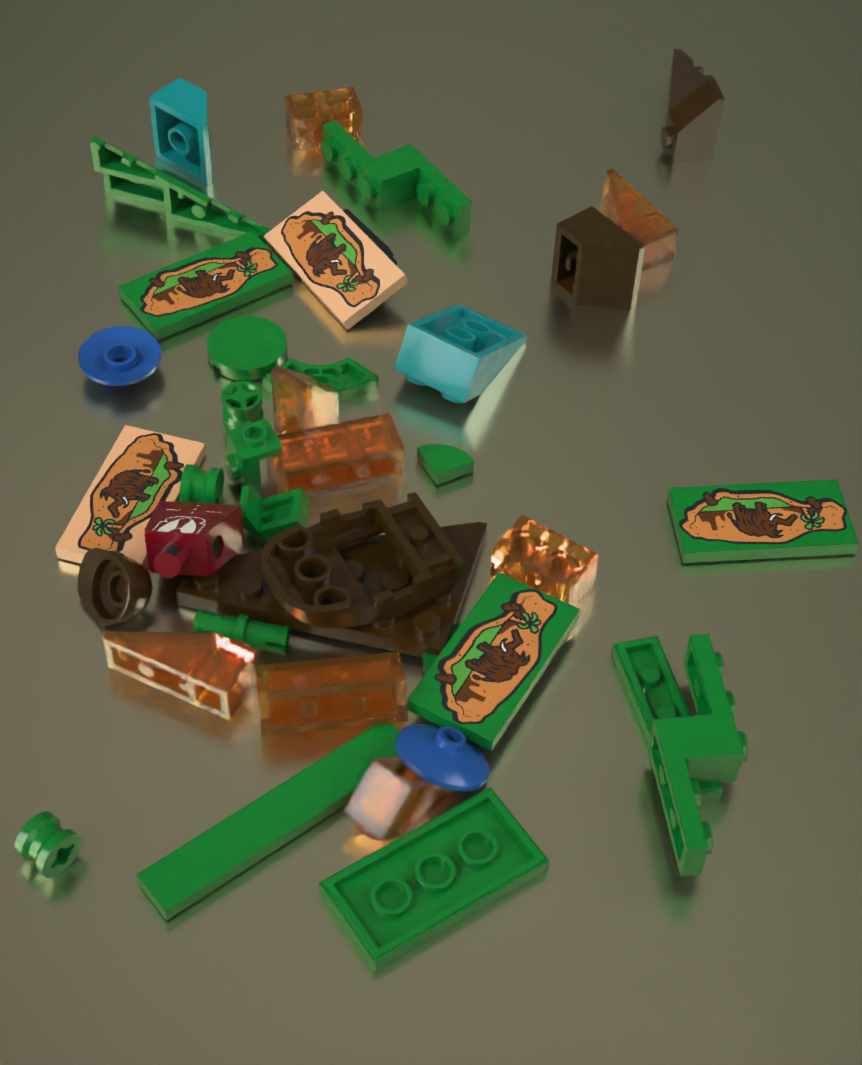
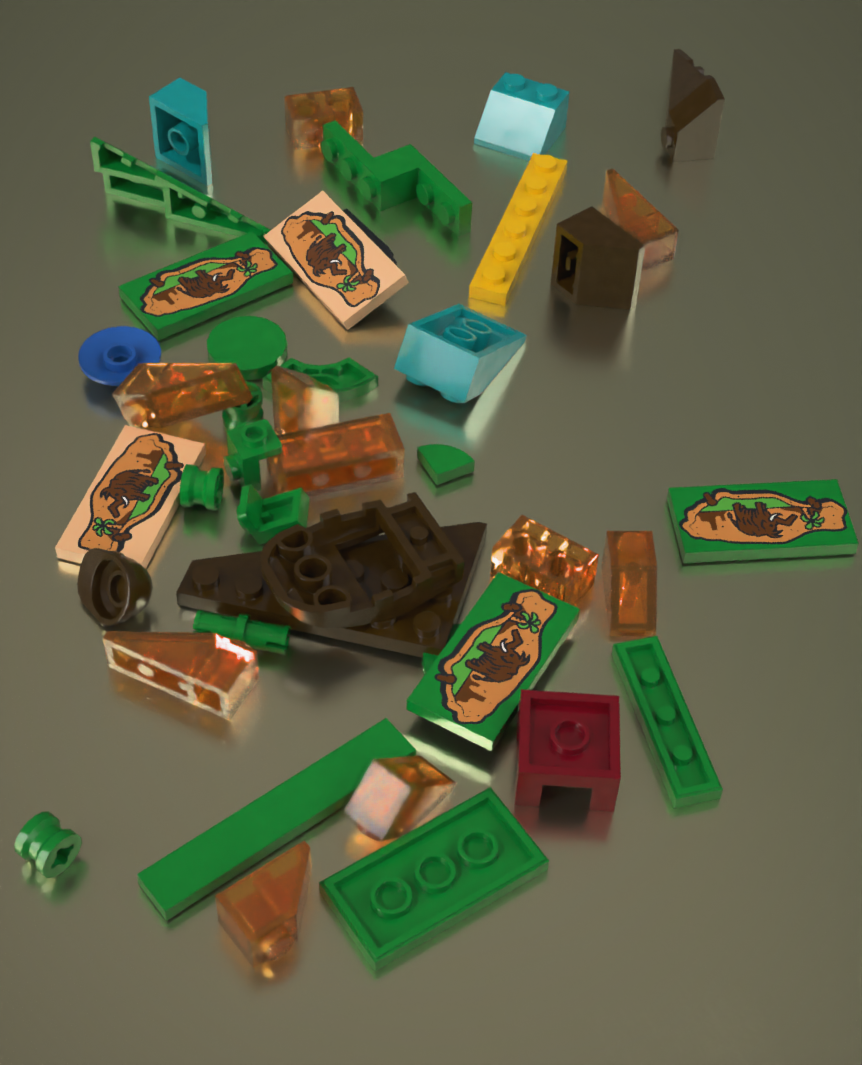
dark red torso [144,501,245,578] -> none
clear orange brick [255,651,408,737] -> none
blue dish [395,724,490,791] -> none
green bracket [648,634,748,877] -> none
none -> clear orange slope [112,363,253,428]
none -> clear orange slope [215,840,312,969]
none -> yellow plate [469,153,568,306]
none -> slope [474,72,570,161]
none -> dark red panel [514,689,621,812]
none -> clear orange slope [601,531,657,636]

